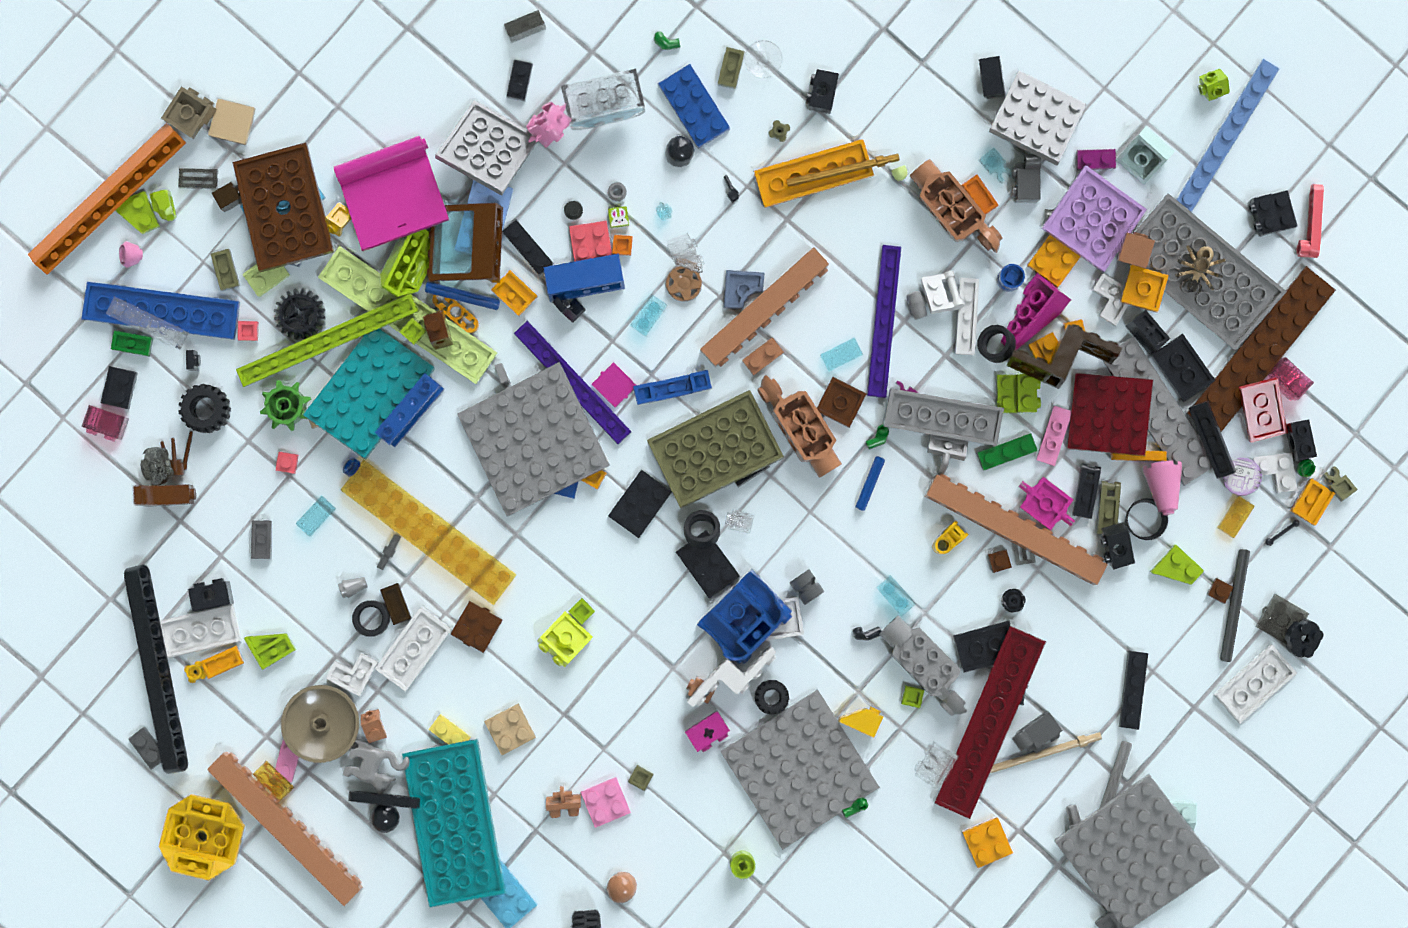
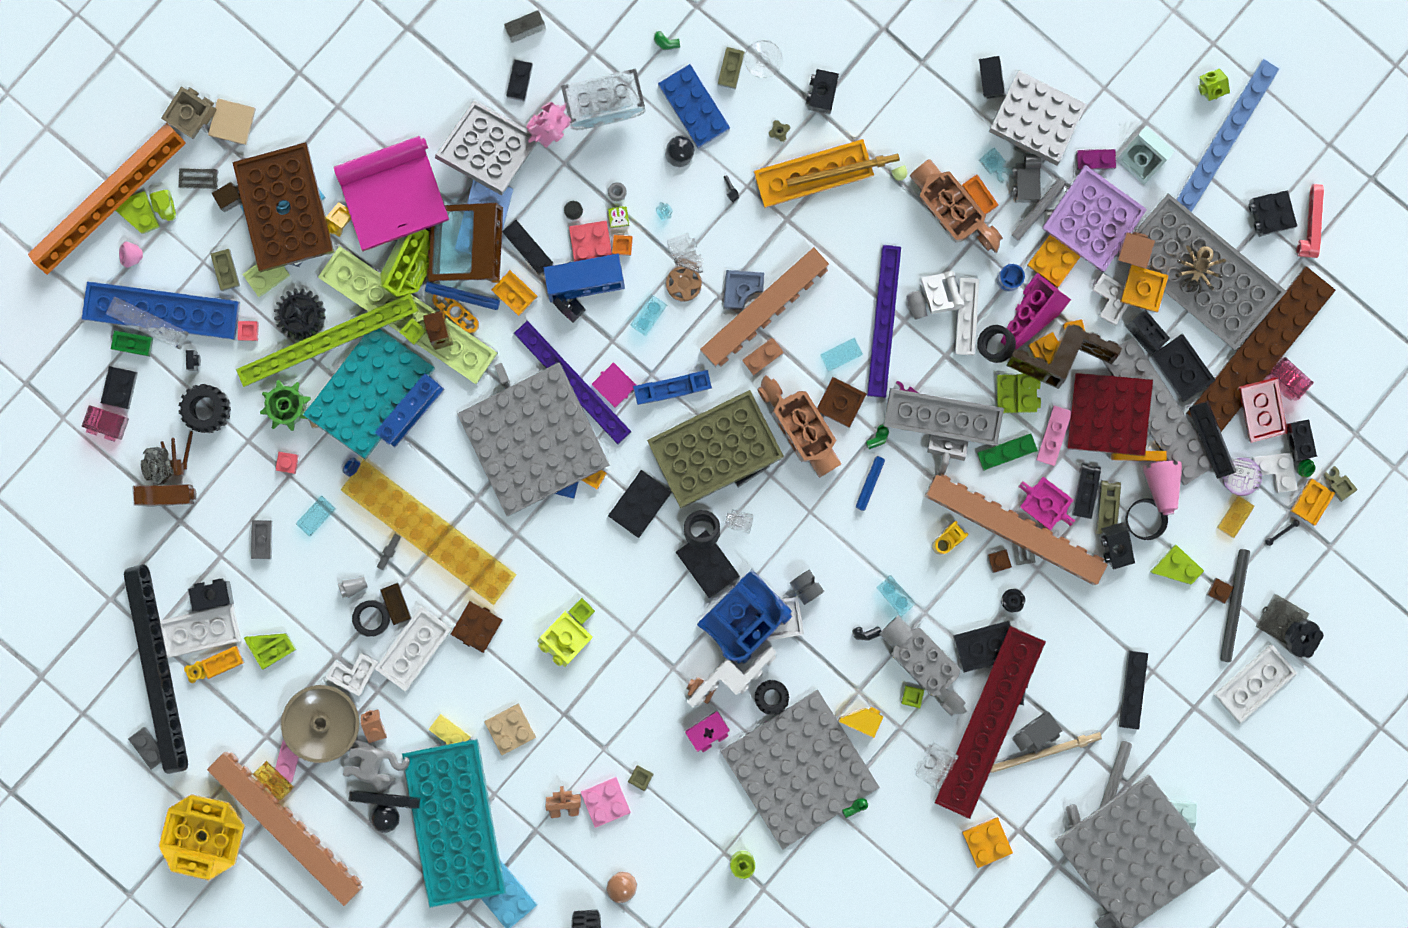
none -> light grey axle [1011,178,1066,240]

